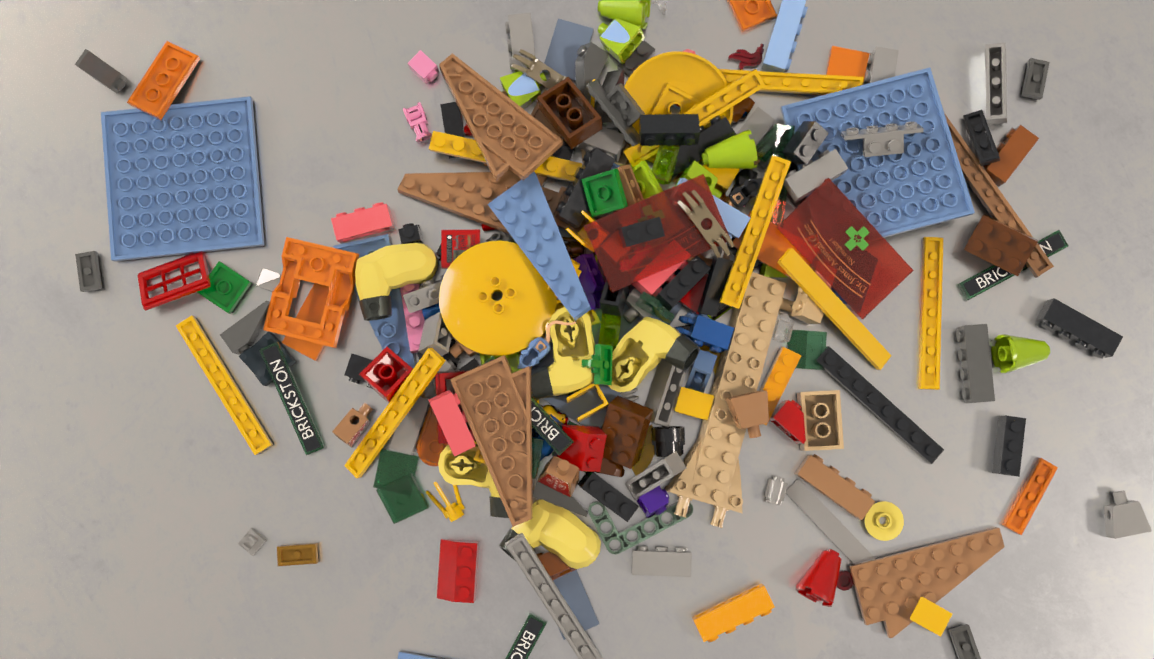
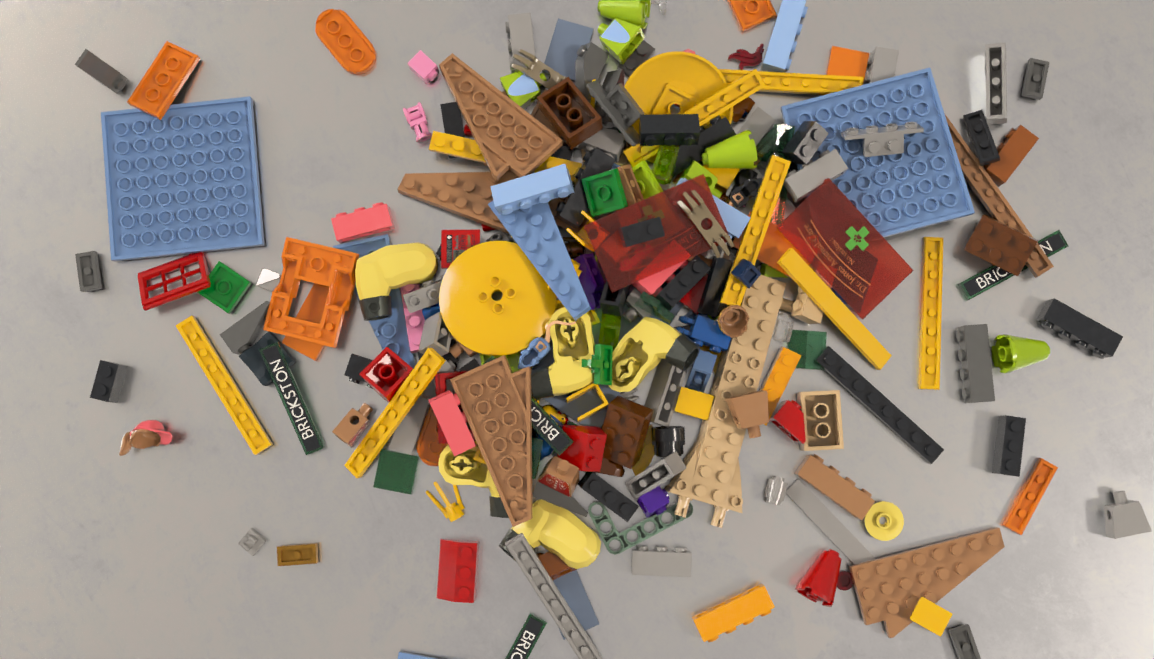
clear green tile [376,472,429,524] -> none
black brick [398,223,423,244] -> none
none -> black brick [90,360,128,403]
none -> medium nougat hair [119,420,172,456]
none -> orange tile [315,9,376,75]
none -> light blue brick [490,164,574,215]
none -> medium nougat hair [718,305,749,338]
none -> dark blue slope [731,259,761,288]

